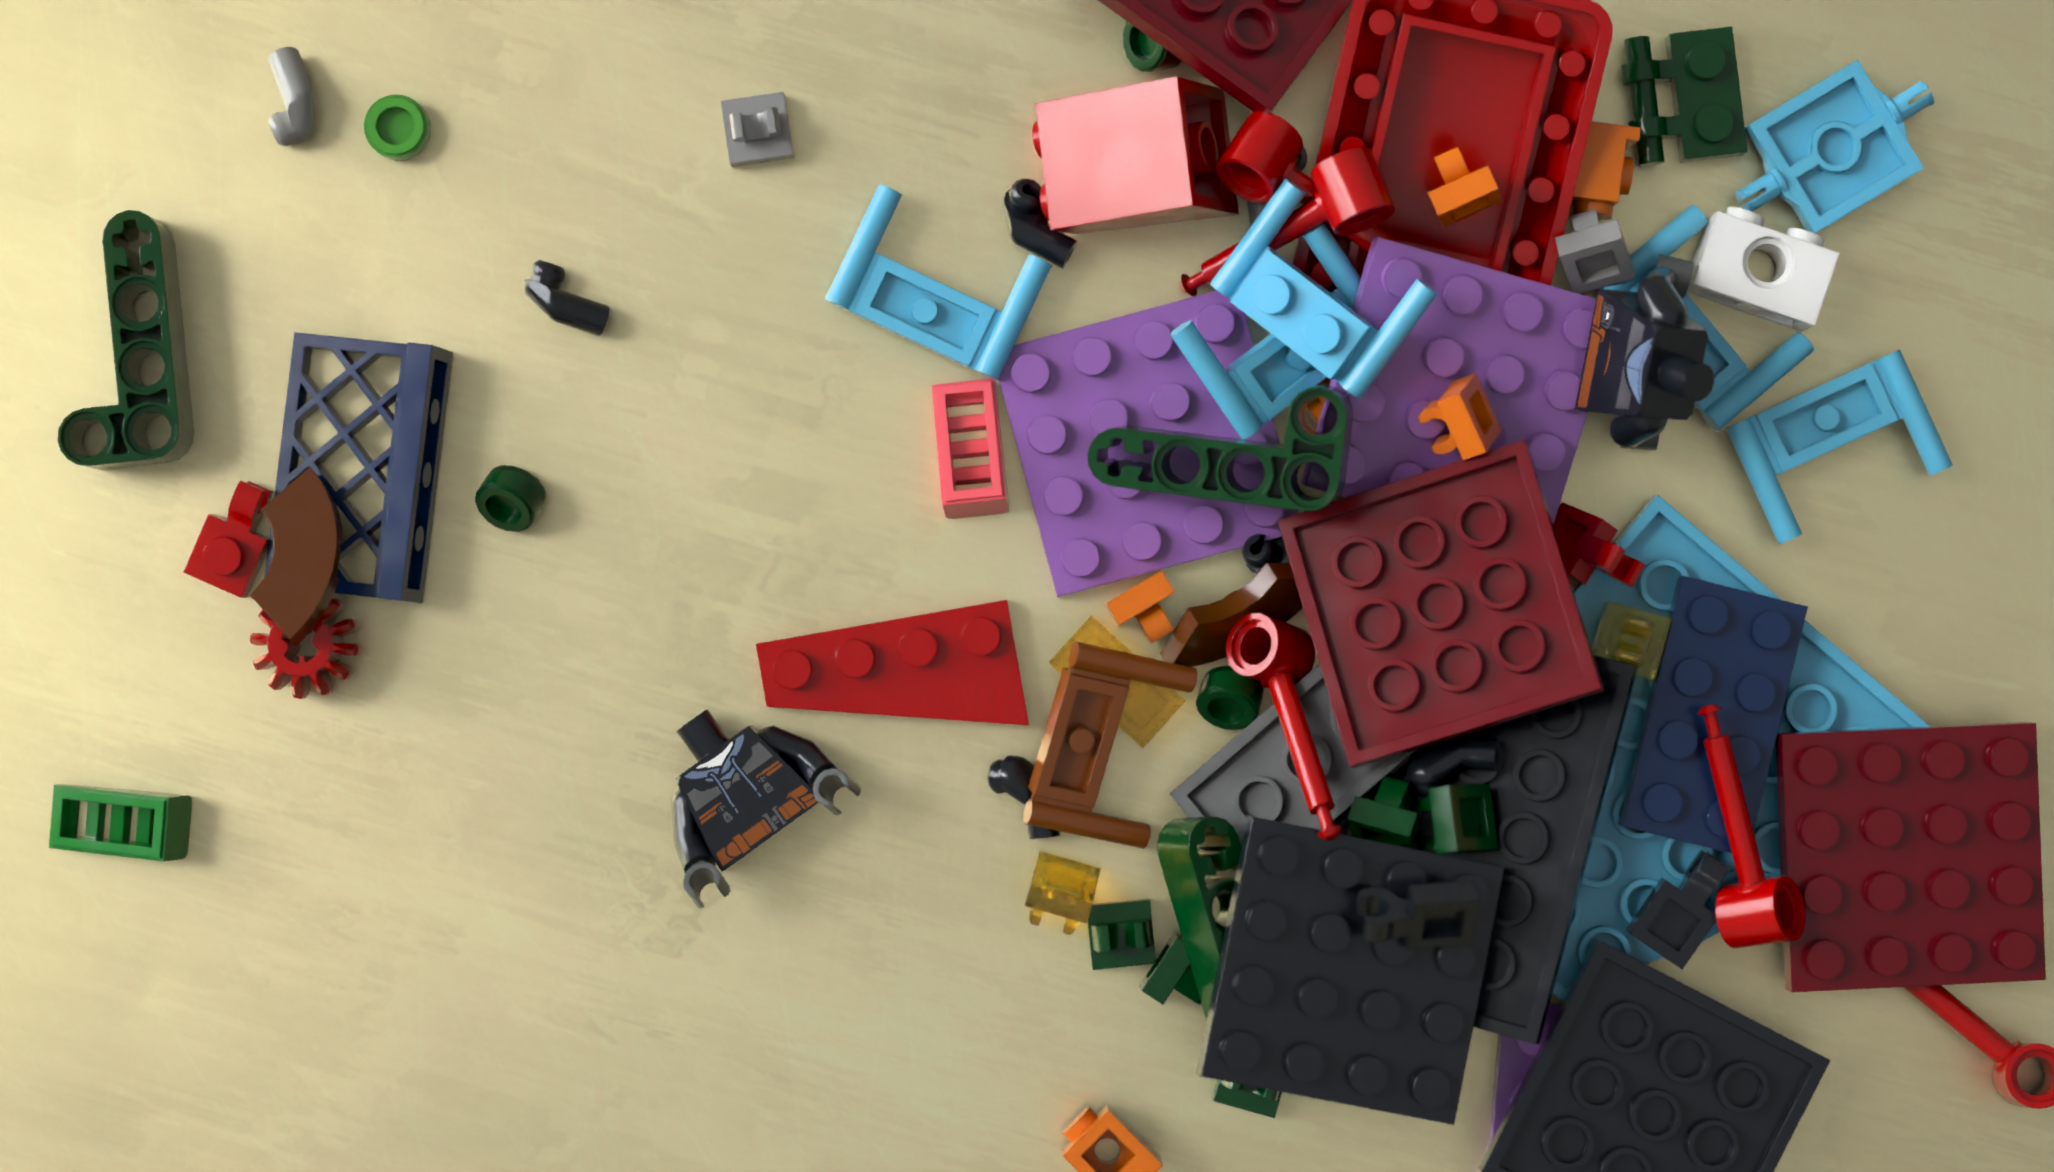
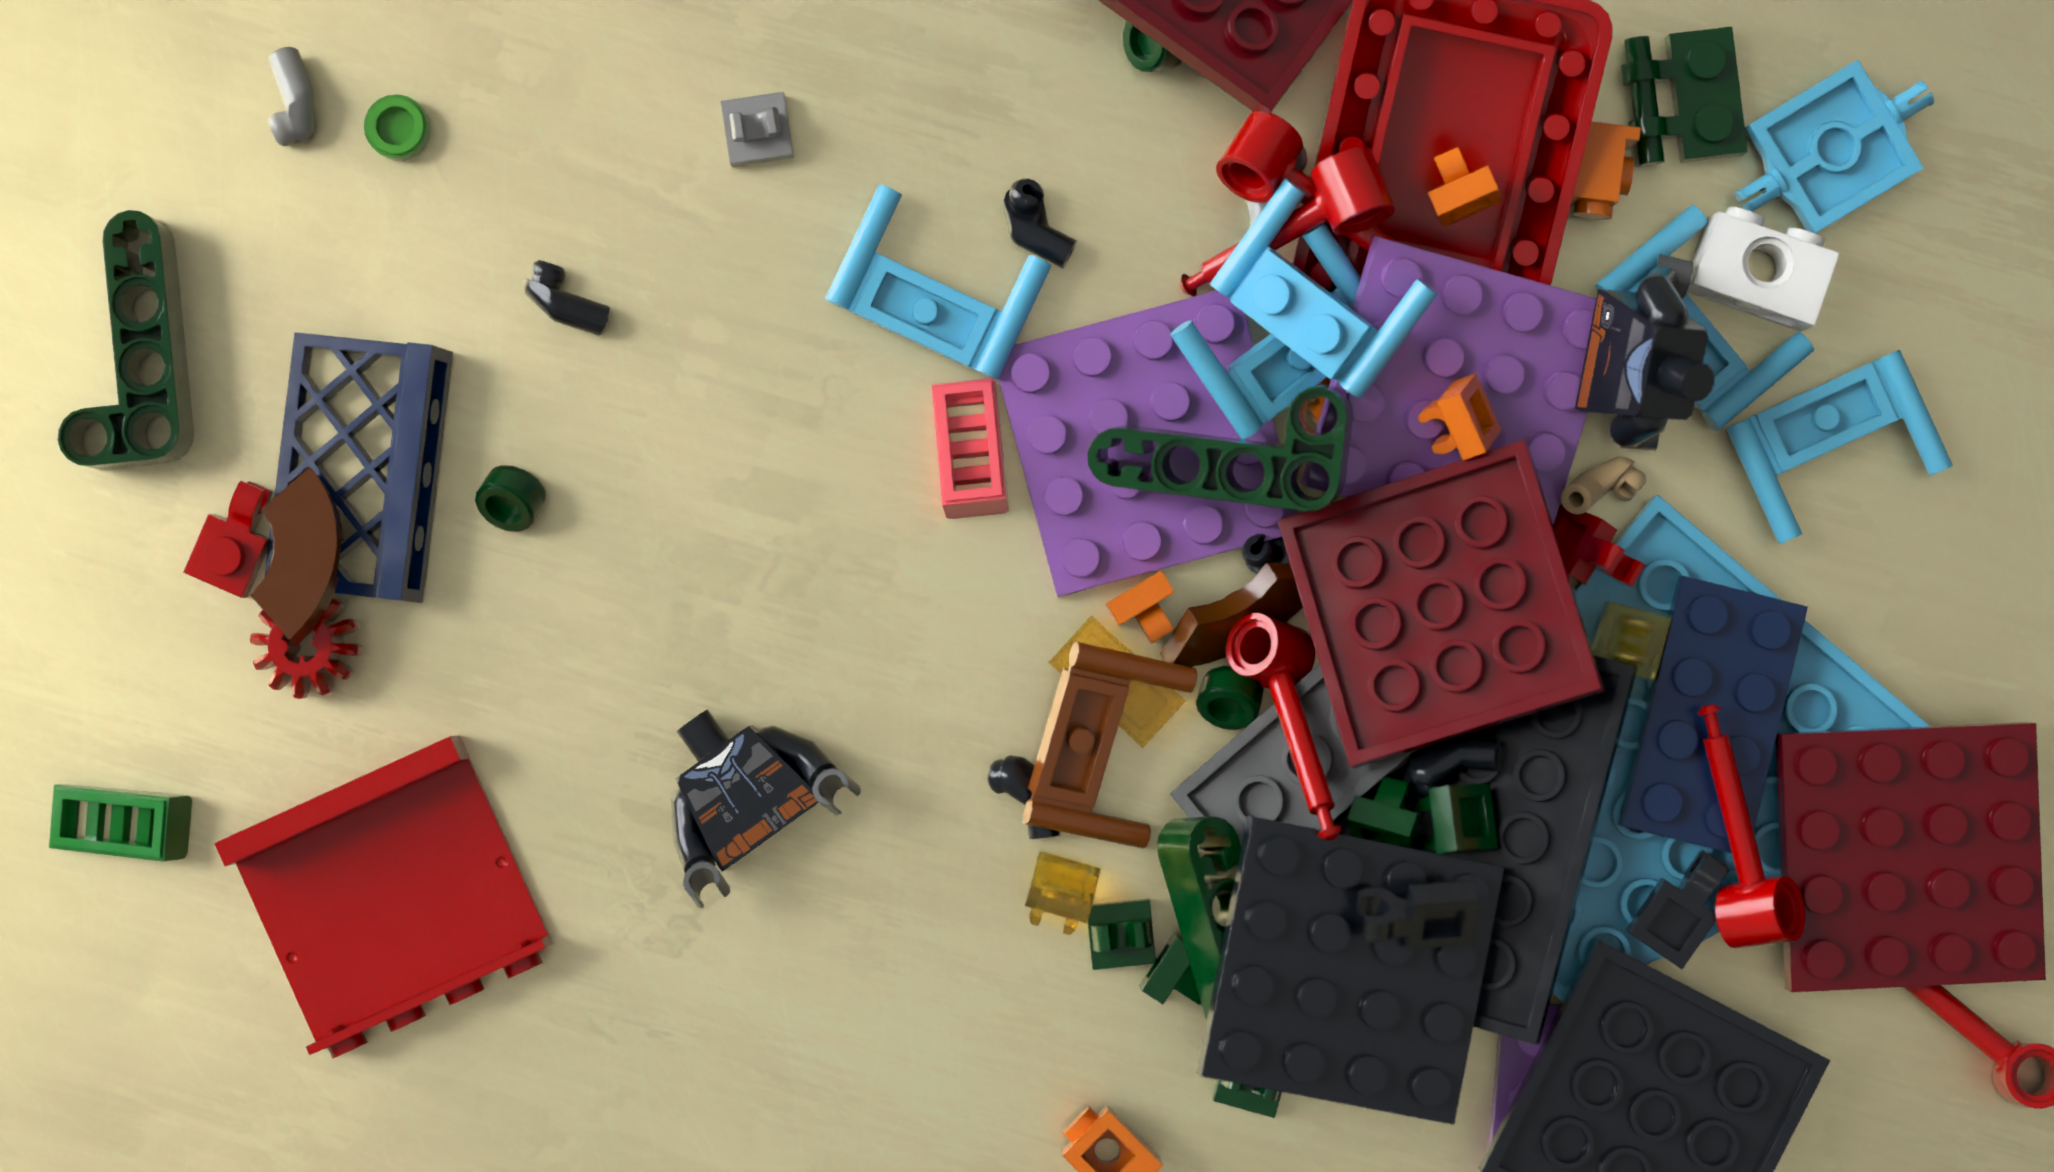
red wing [756,600,1029,725] -> none
slope [1032,76,1239,234] -> none
light grey tile [1555,208,1636,294] -> none
none -> red panel [214,735,553,1059]
none -> tan arm [1561,457,1647,515]

